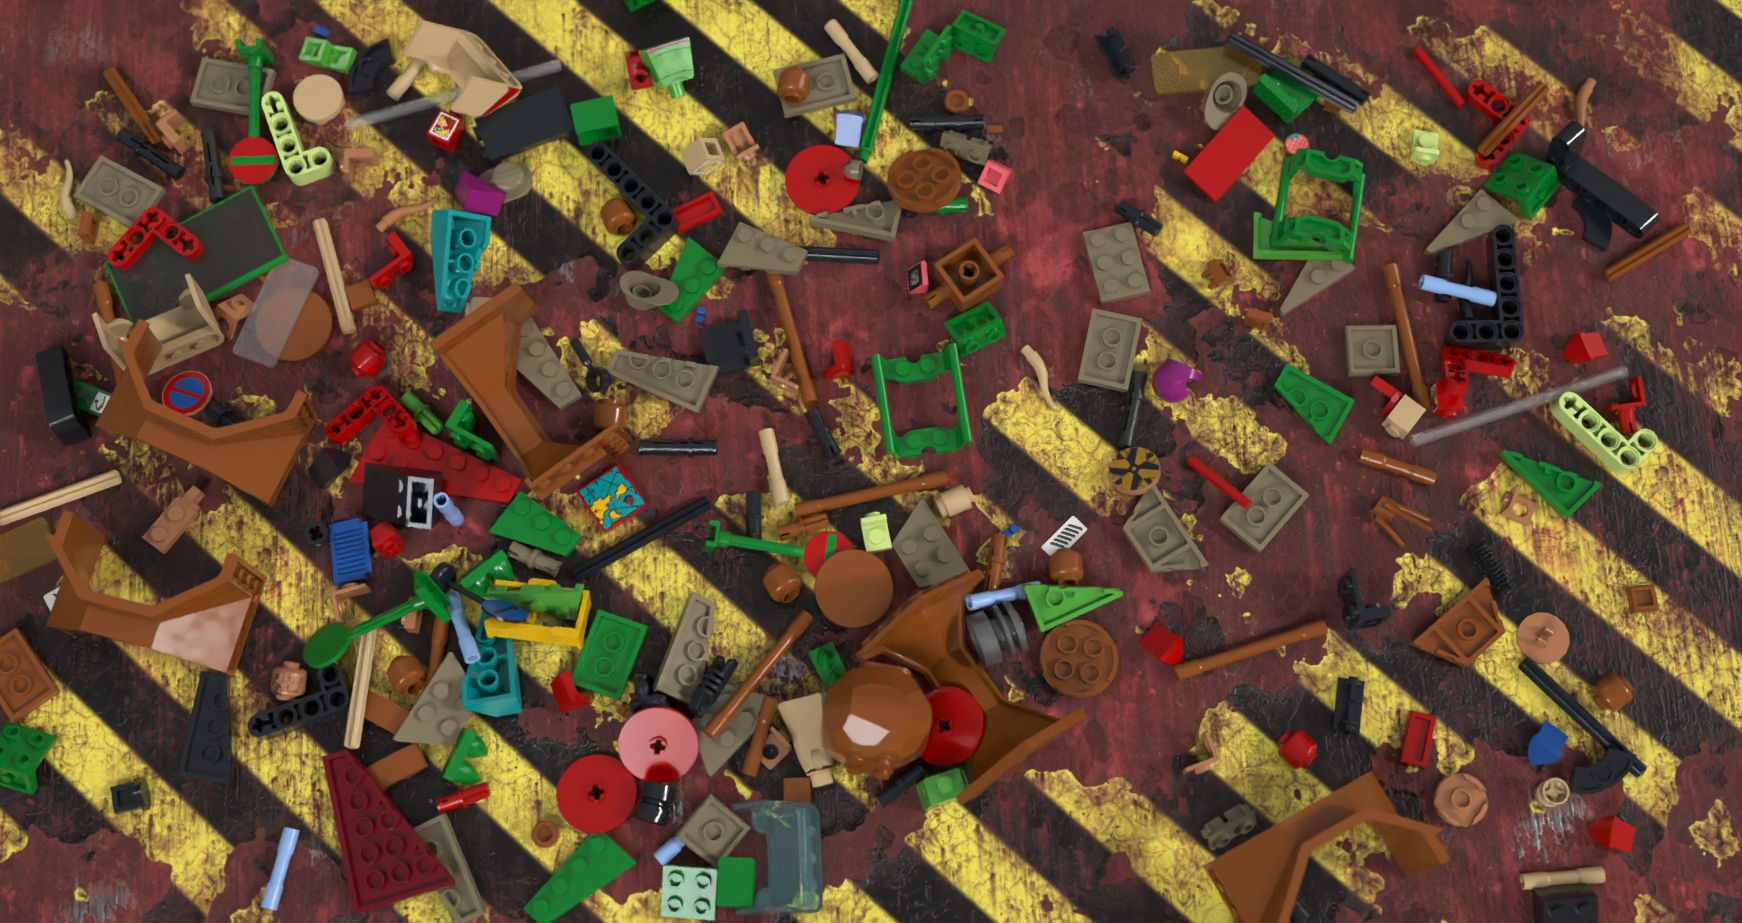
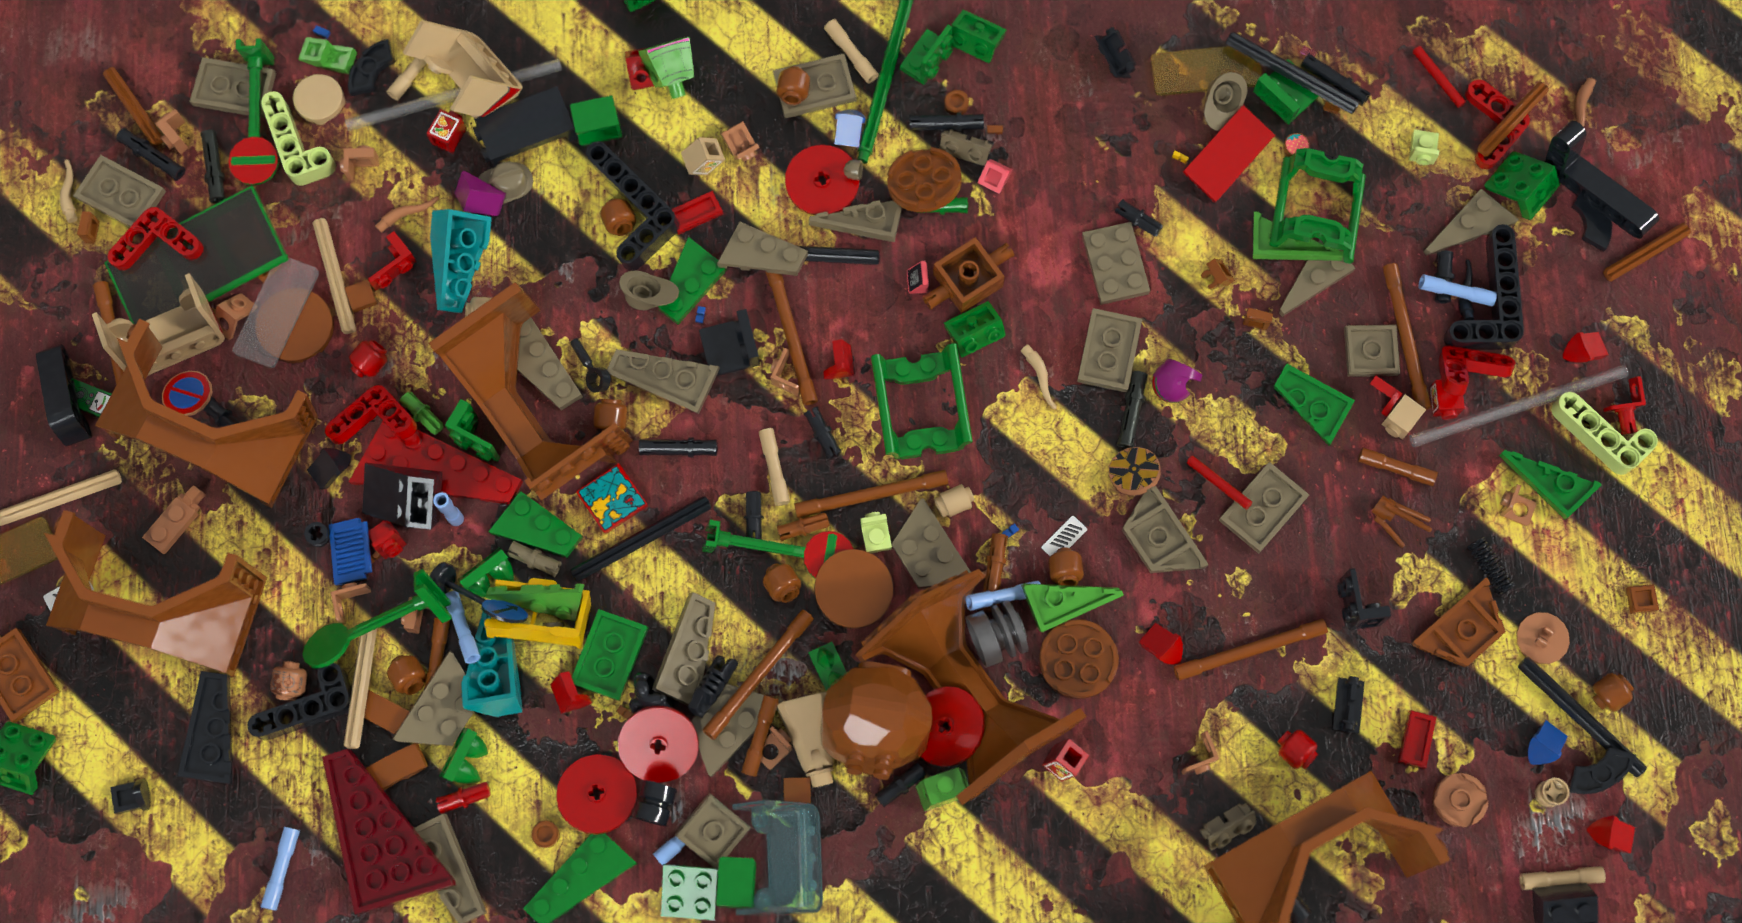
none -> red brick [1042,739,1089,782]

